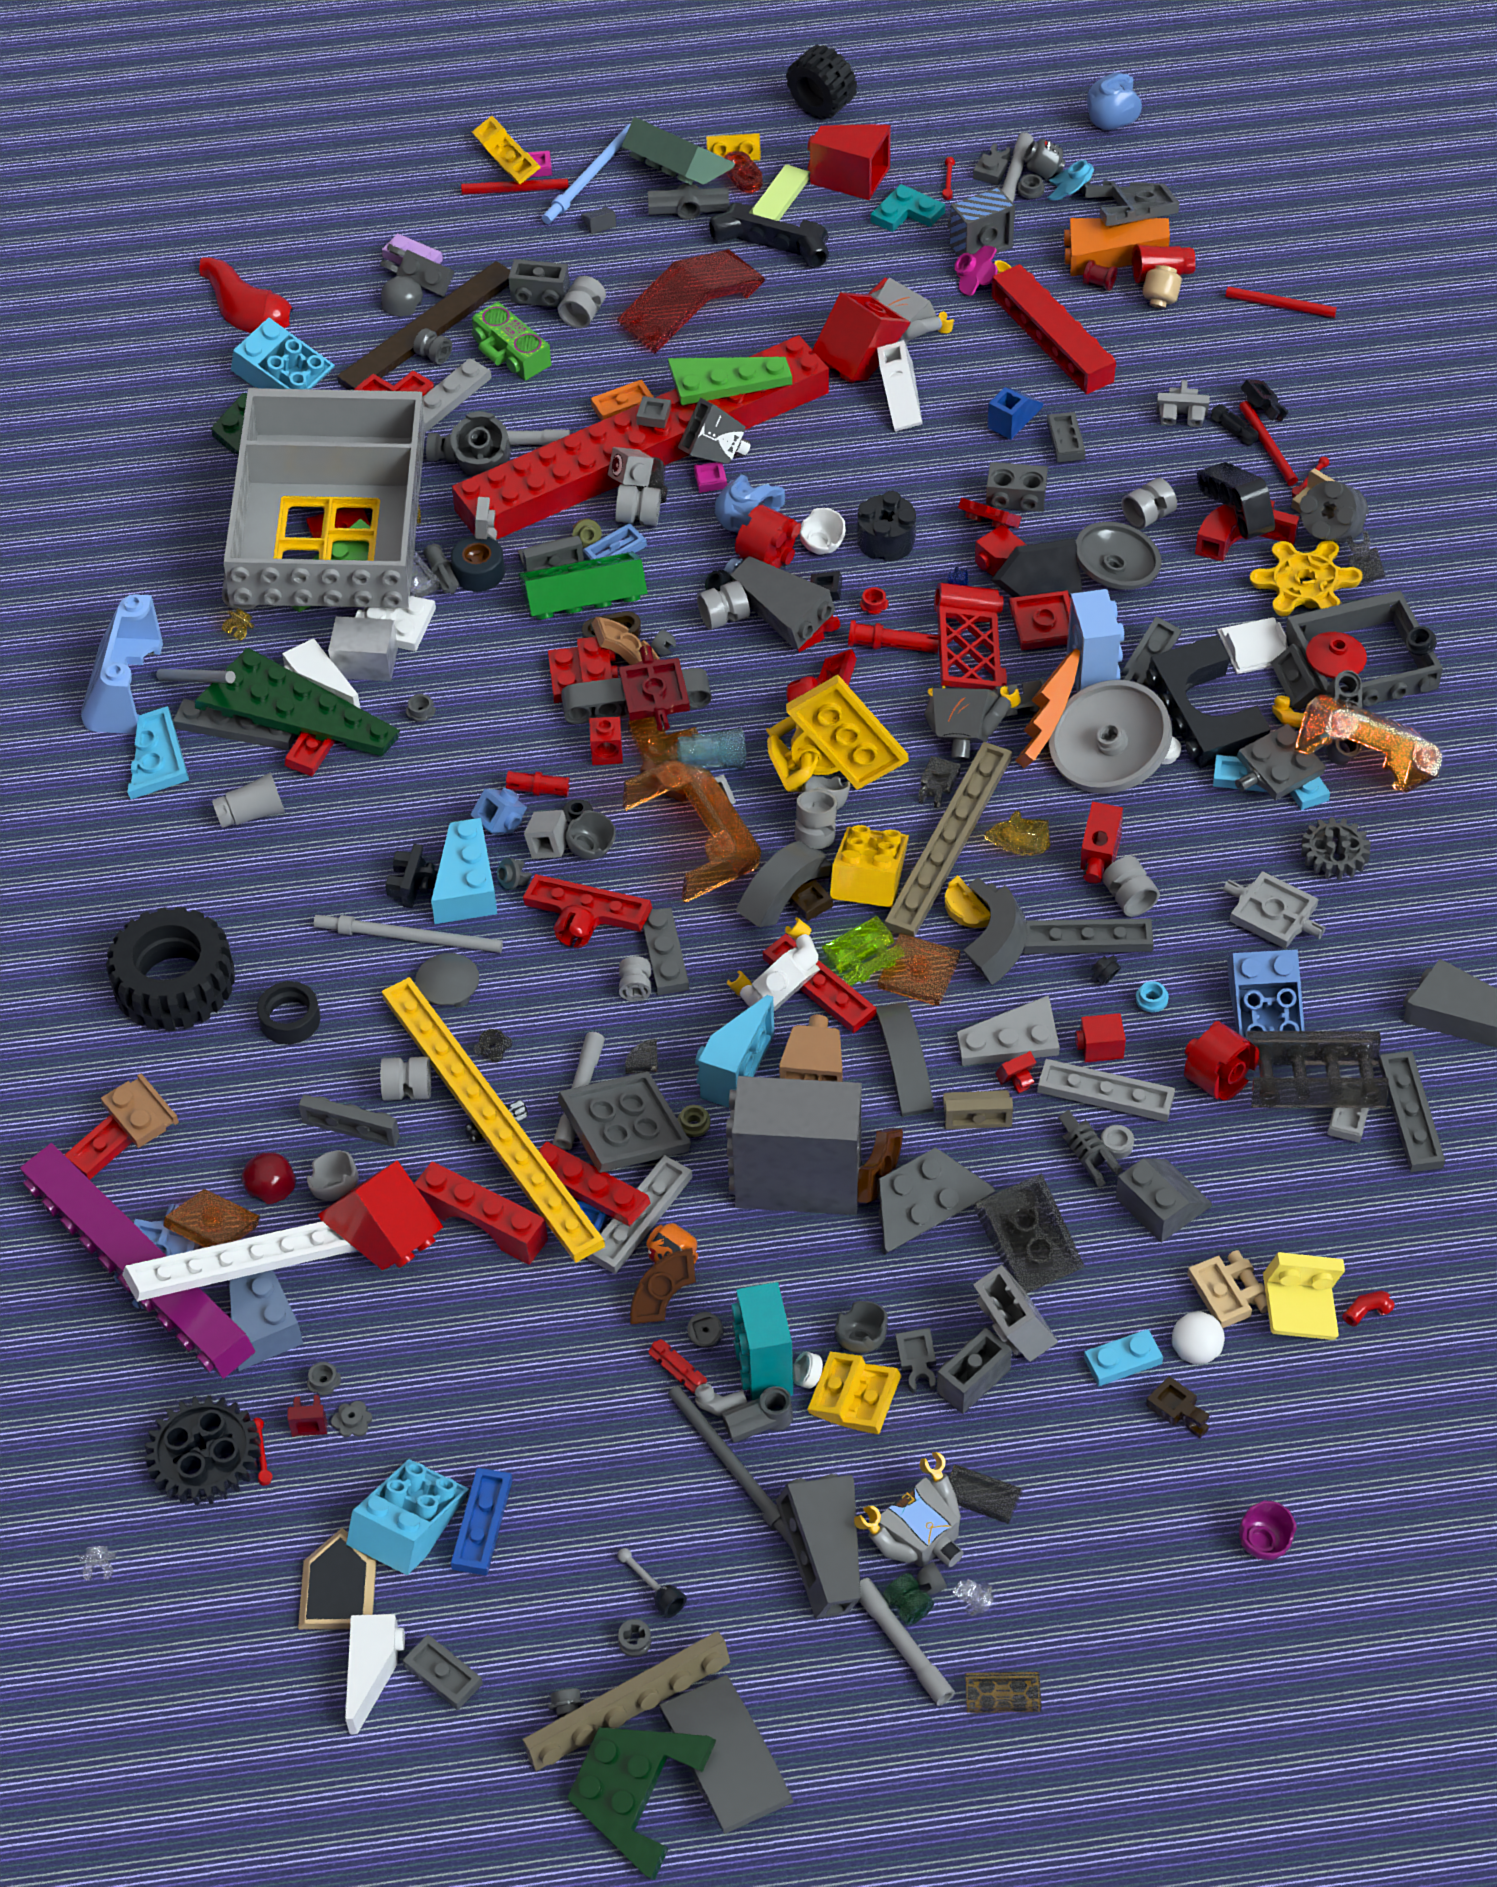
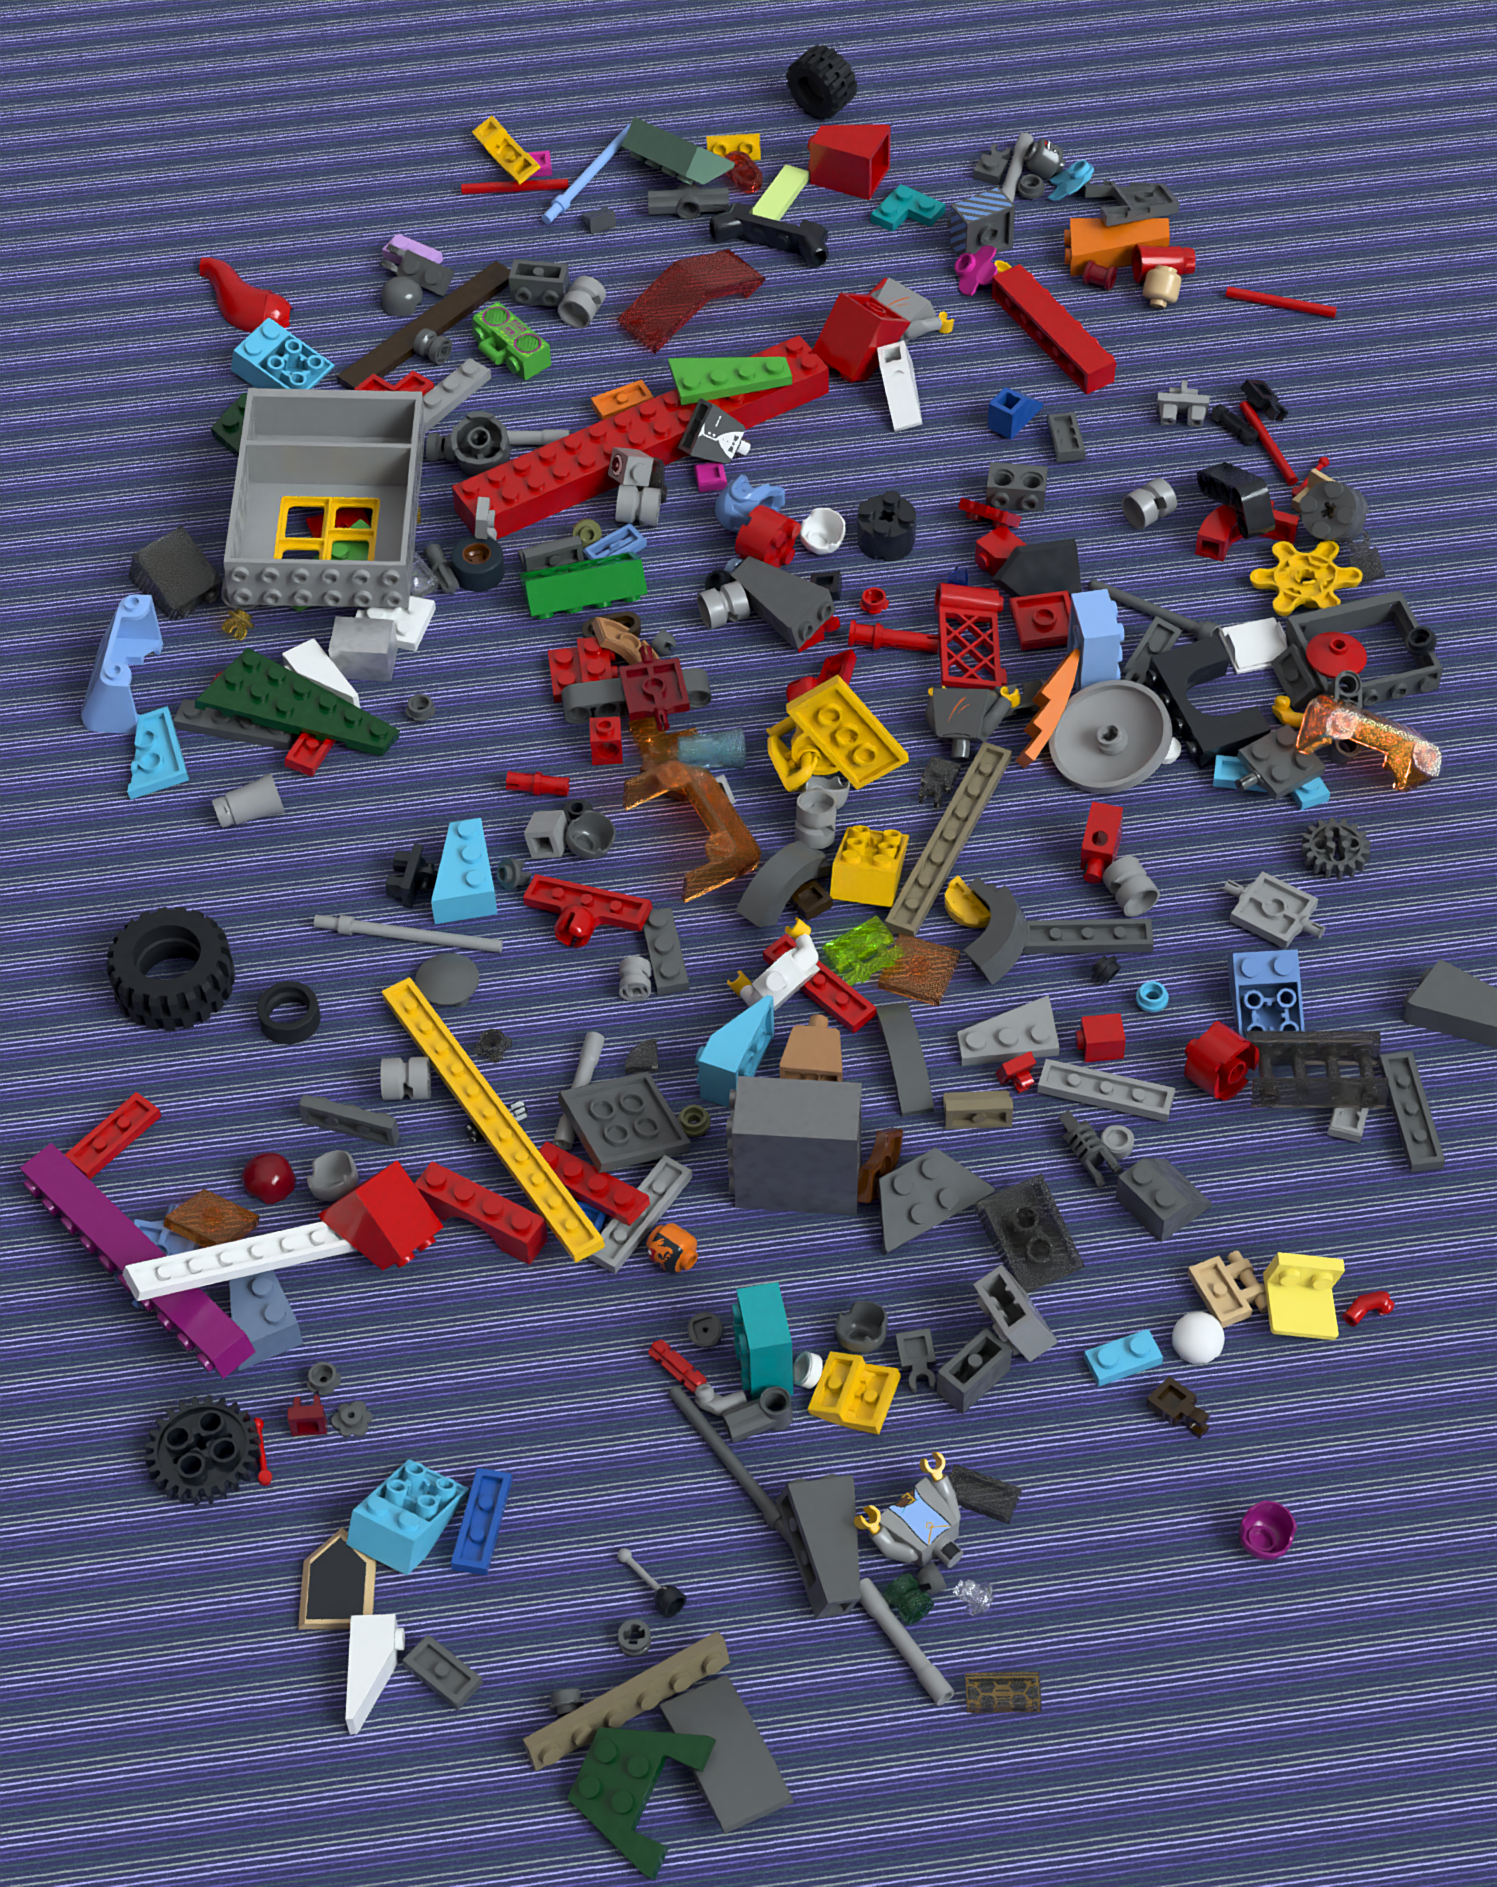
clear plate [79,1546,116,1581] -> none
medium nougat plate [101,1073,179,1148] -> none
light grey bar [156,669,236,683] -> none
medium blue brick [470,788,527,835] -> none
reddish brown tile [630,1247,696,1324] -> none
dark grey tile [636,396,671,428] -> none
red hinge [942,157,955,200] -> none
clear yellow hair [984,810,1051,856] -> none
dark grey dish [1076,521,1162,590] -> none
medium blue helmet [1087,72,1142,130] -> none
none -> clear smoke slope [128,526,223,621]
none -> dark grey piece [1088,579,1220,641]

